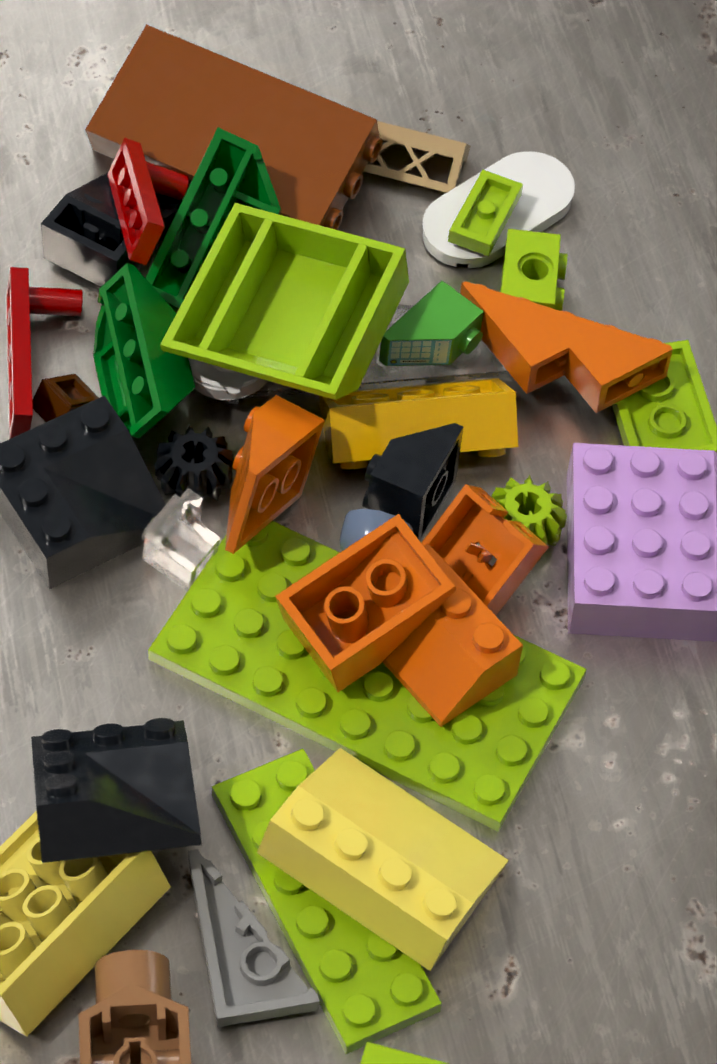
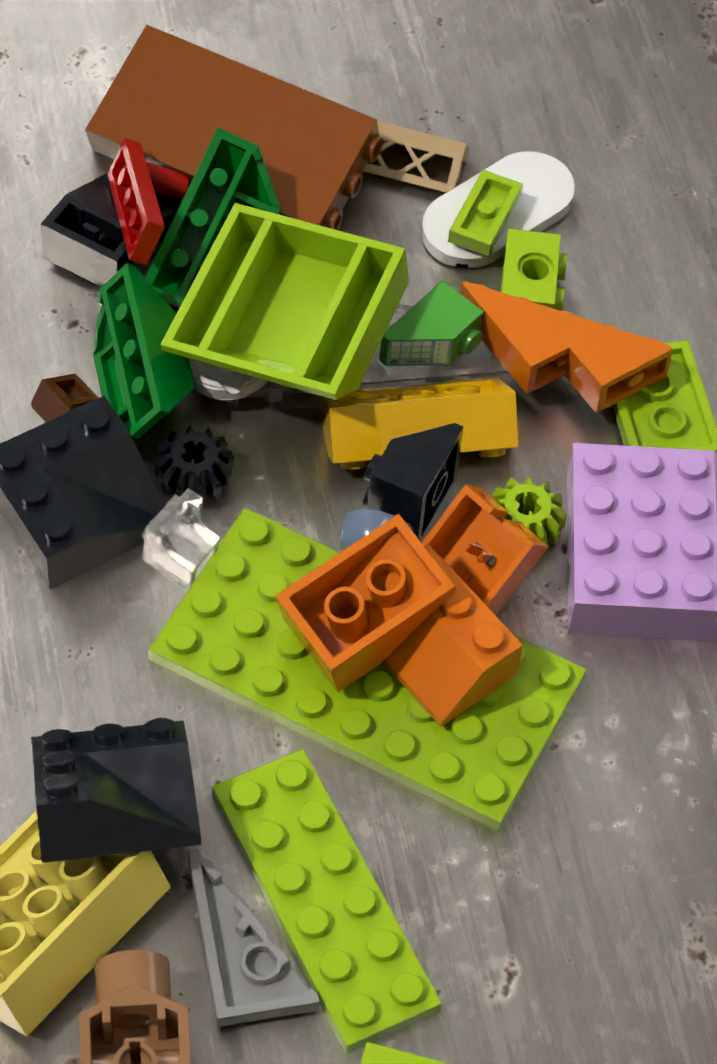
red piece [6,267,83,439] -> none
orange slope [225,395,325,554] -> none
light yellow slope [257,748,509,971] -> none

